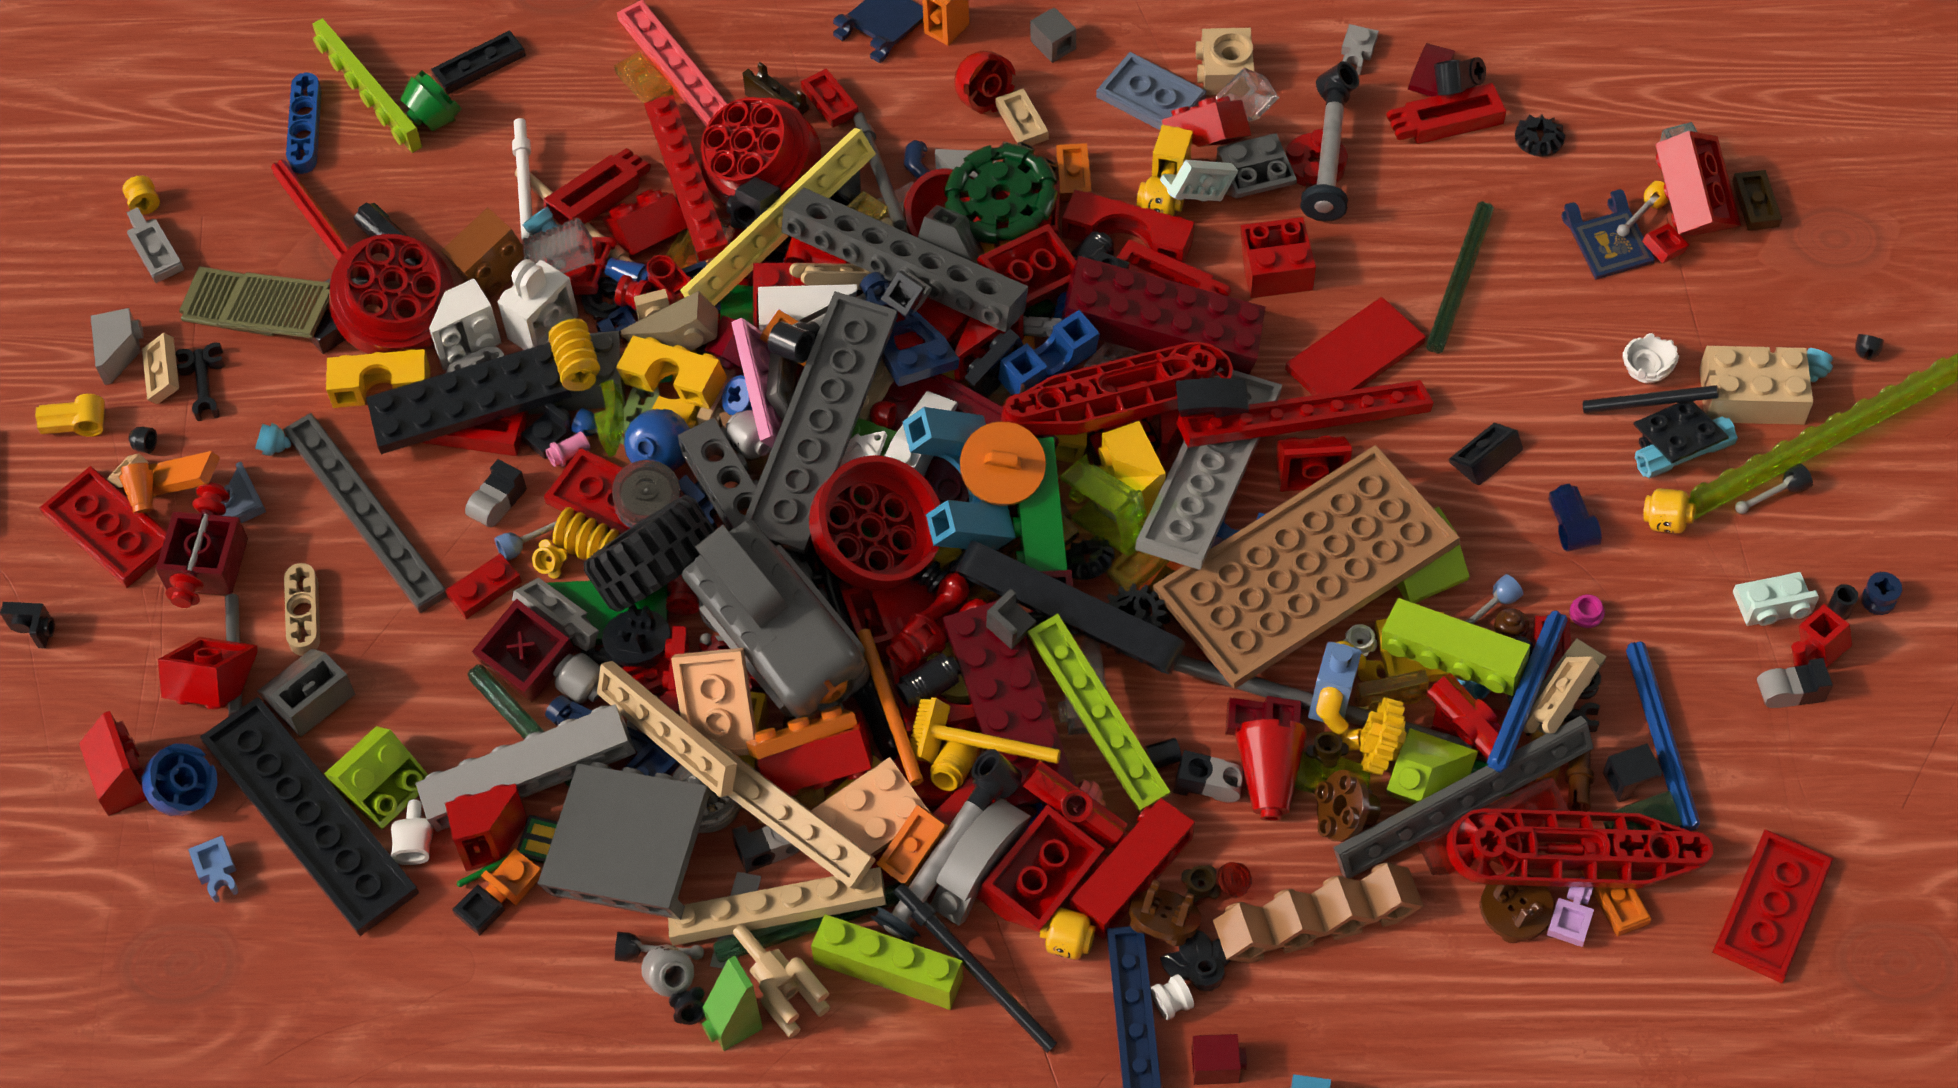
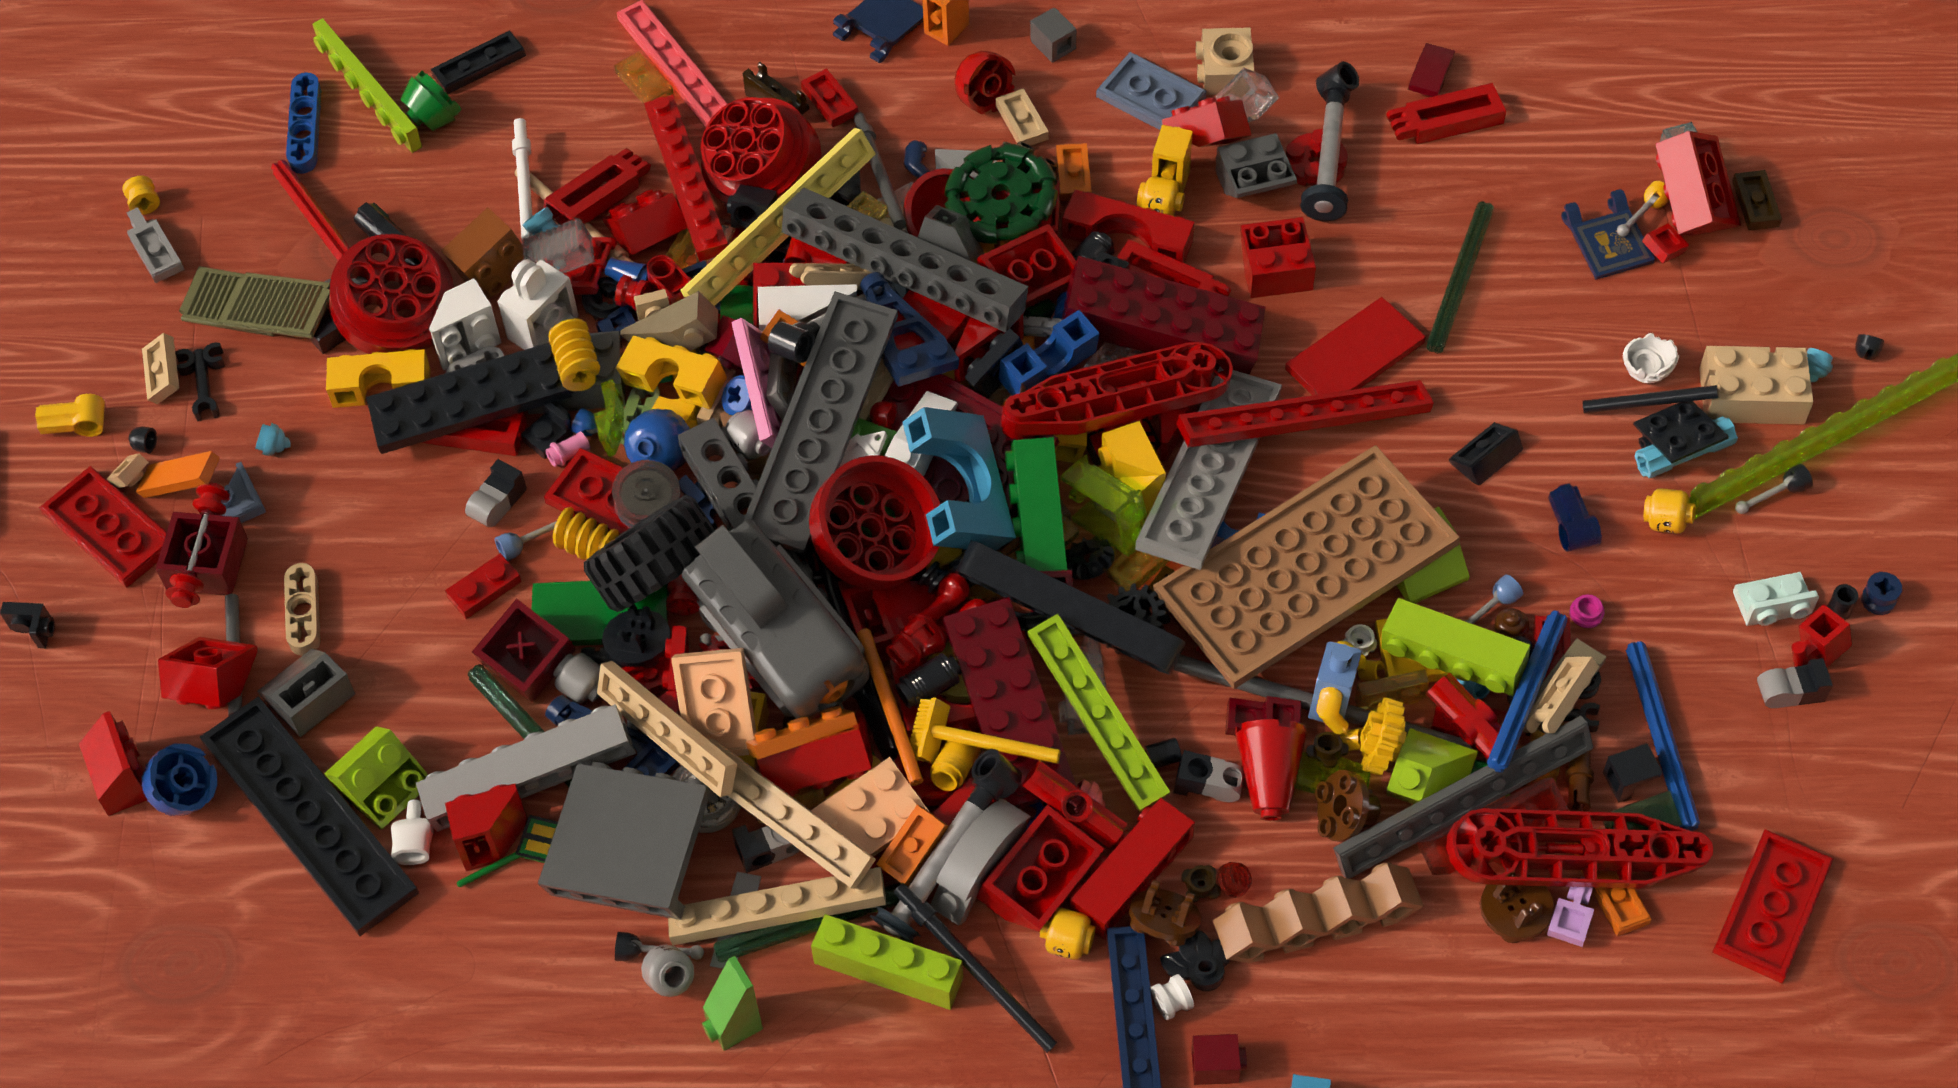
light grey slope [91,308,144,385] -> none
orange cone [119,462,154,514] -> none
medium blue plate [188,835,238,903] -> none
dark grey tile [283,413,447,613] -> none
black tile [452,884,505,936] -> none
orange bracket [481,848,542,906] -> none
light grey hinge [512,578,599,651] -> none
yellow plate [532,539,568,579] -> none
black plate [669,987,705,1025] -> none
tan plant [733,924,830,1038] -> none
black tile [735,177,780,211] -> none
black leg [881,271,932,316] -> none
orange shield [960,422,1046,506] -> none
dark grey panel [986,589,1036,650] -> none
light aqua bracket [1160,160,1238,202] -> none
black slope [1176,378,1249,418] -> none
red slope [1276,435,1352,492] -> none
light grey plate [1341,24,1379,75] -> none
black piece [1434,57,1486,95] -> none
black gear [1515,114,1565,156] -> none

